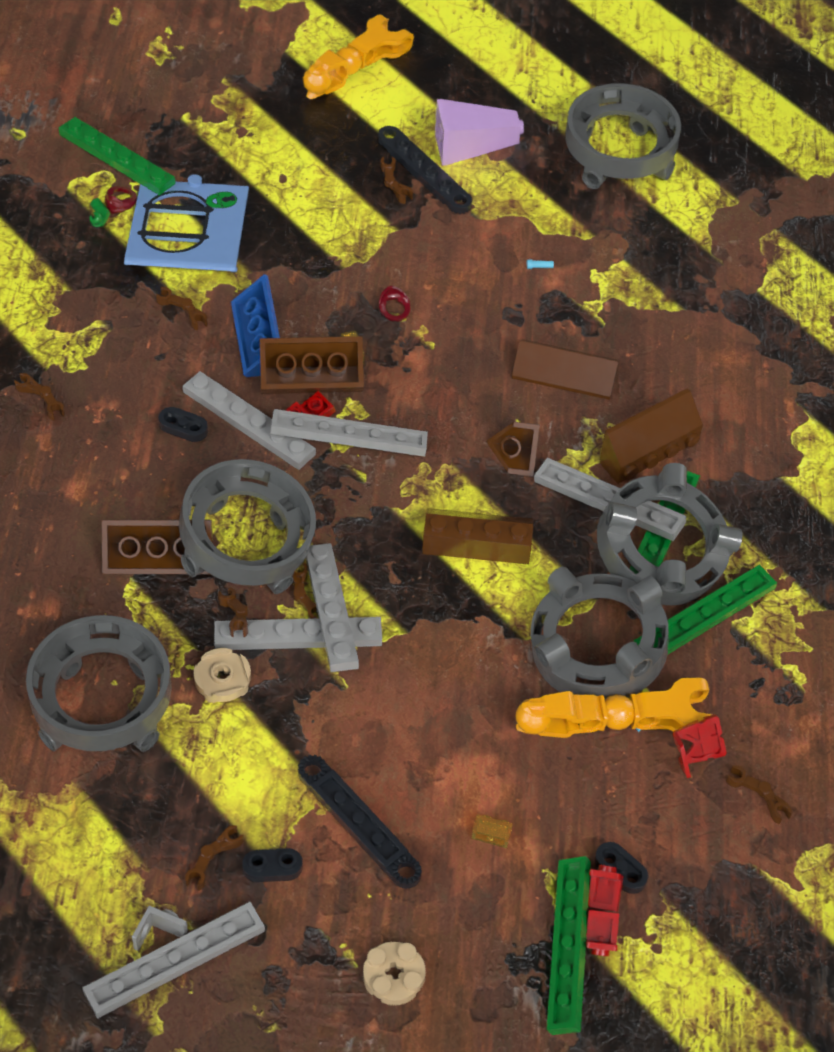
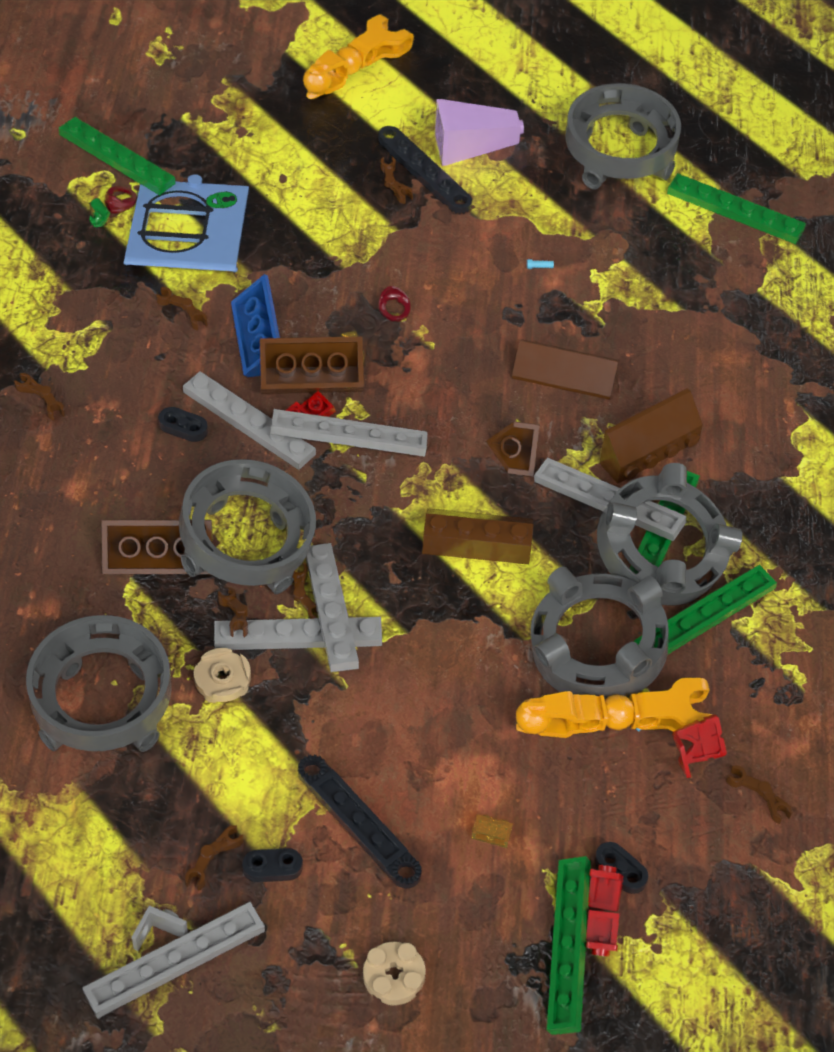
none -> green plate [667,173,806,244]

